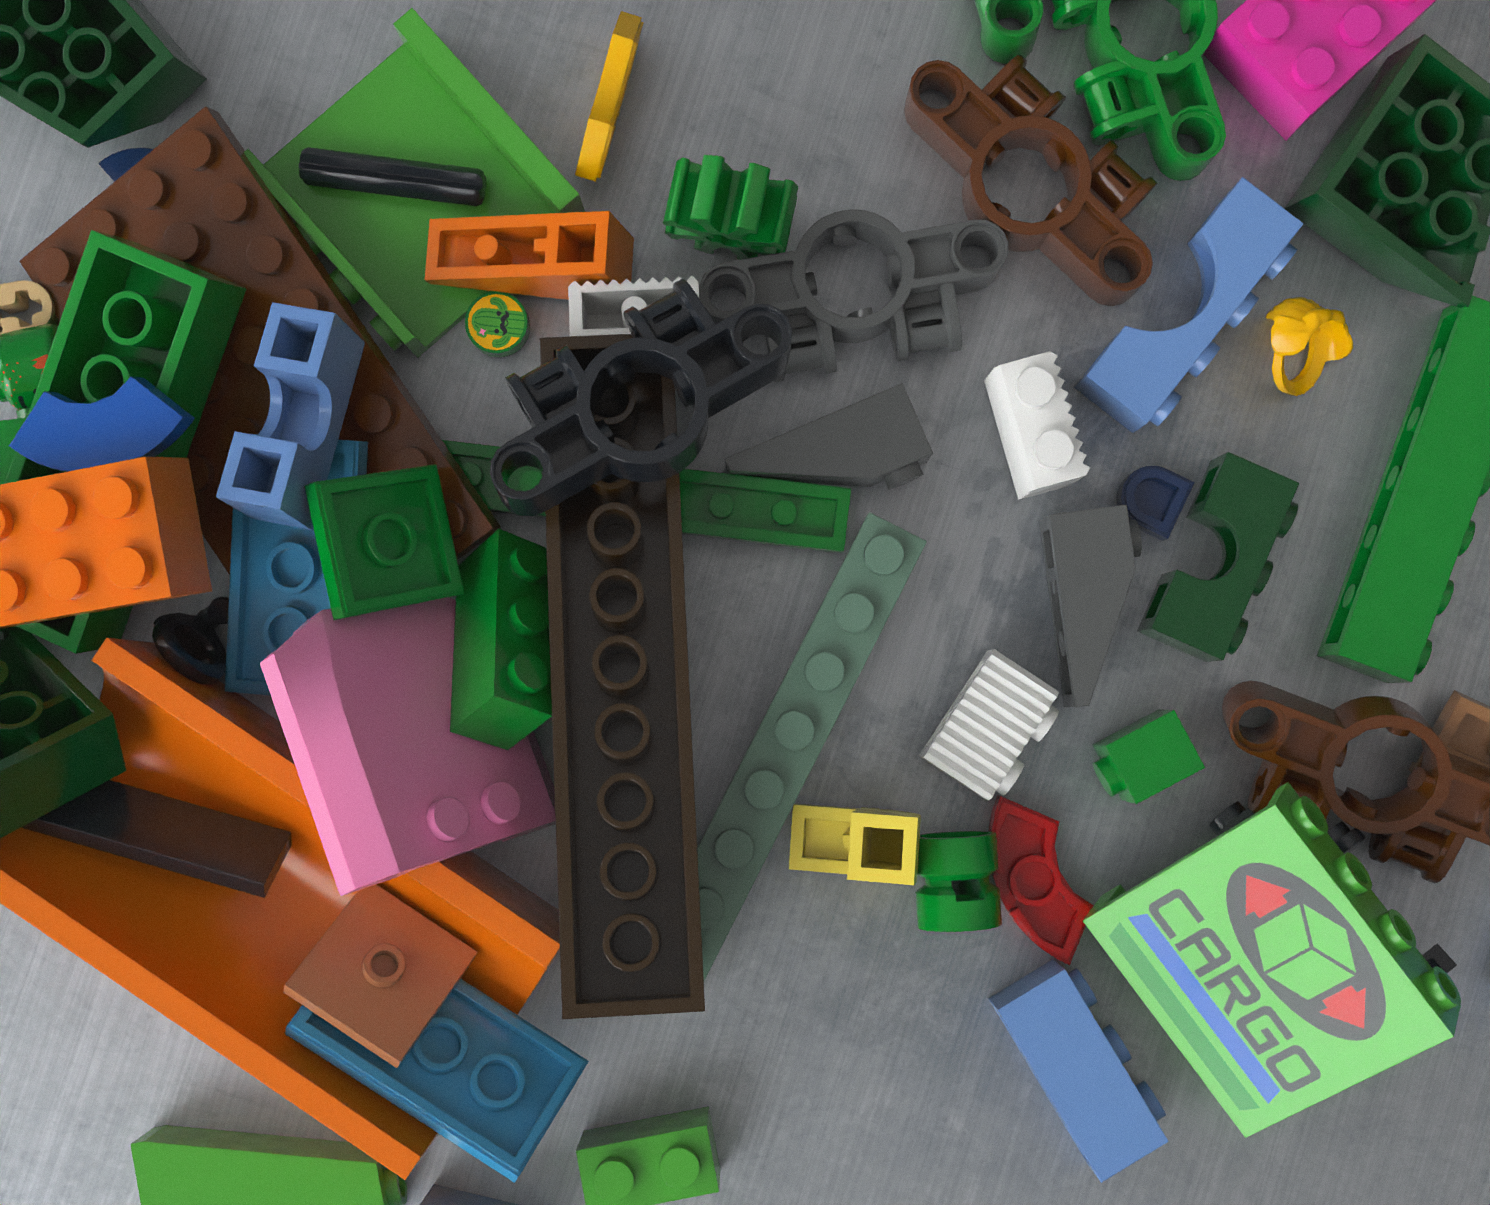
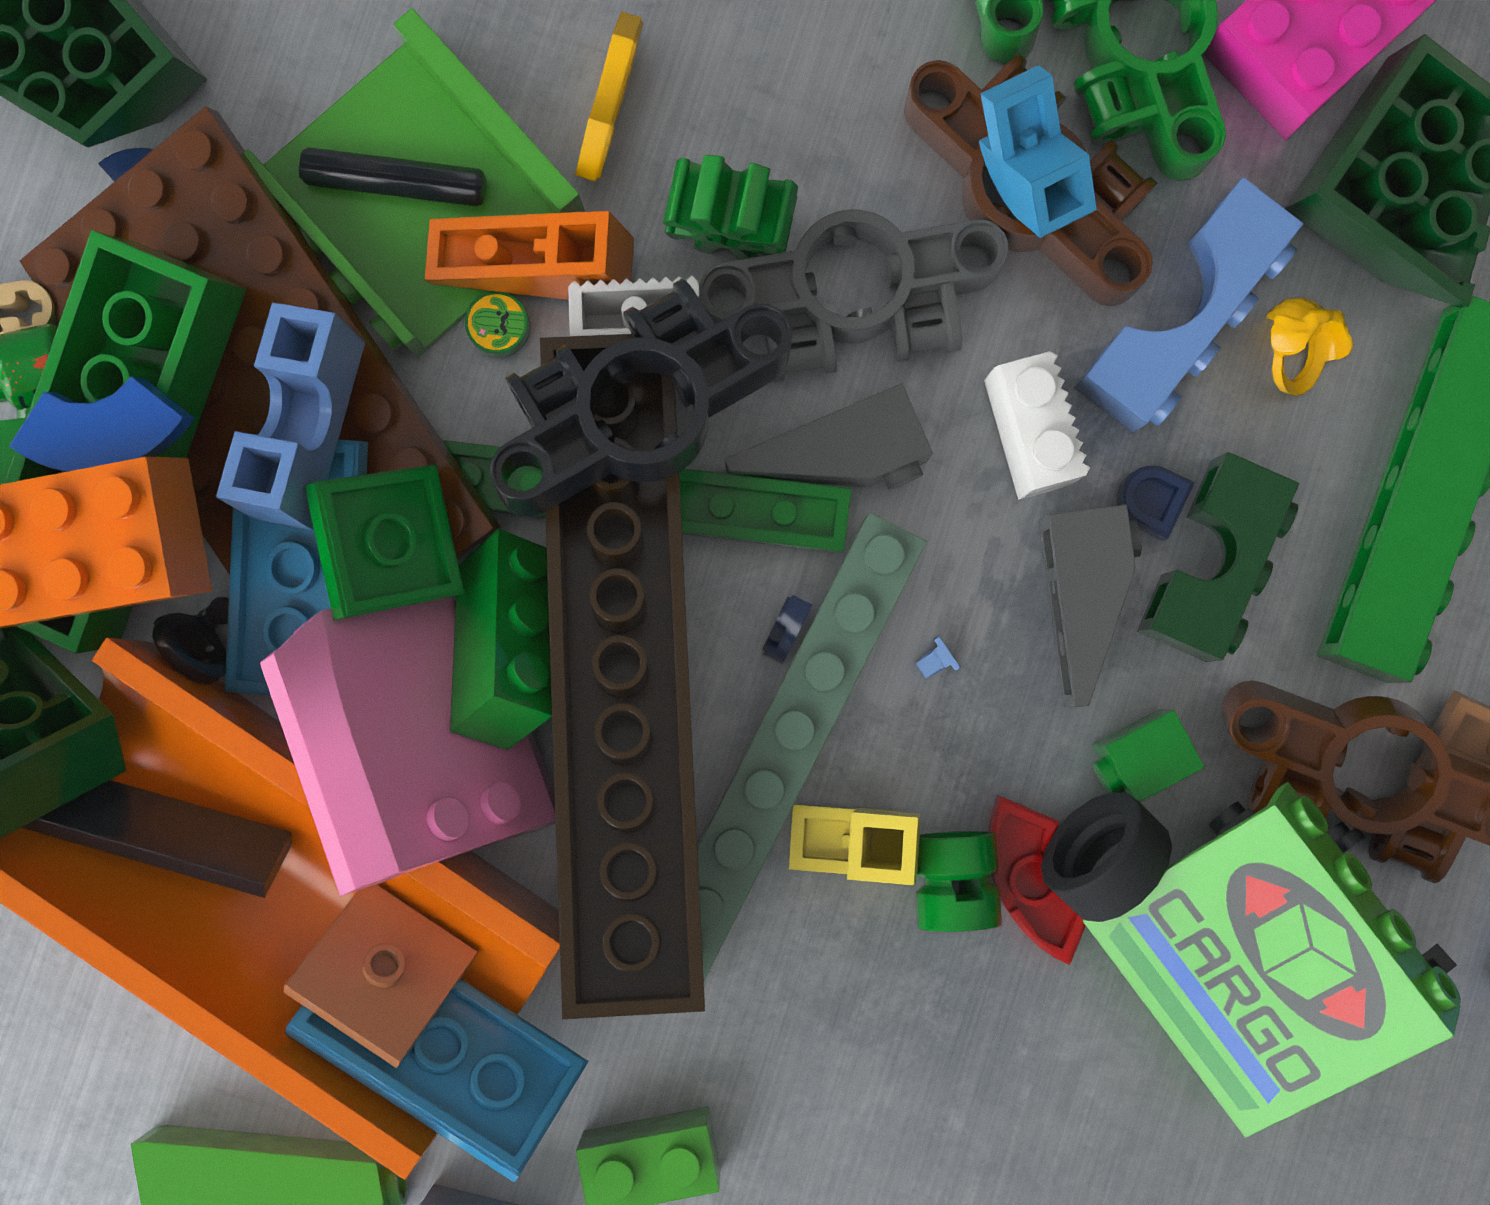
white brick [918,649,1059,801] -> none
medium blue brick [988,959,1169,1183] -> none
none -> dark blue tile [762,595,812,664]
none -> light blue piece [916,636,961,679]
none -> dark azure brick [979,65,1097,238]
none -> black tyre [1041,792,1172,922]

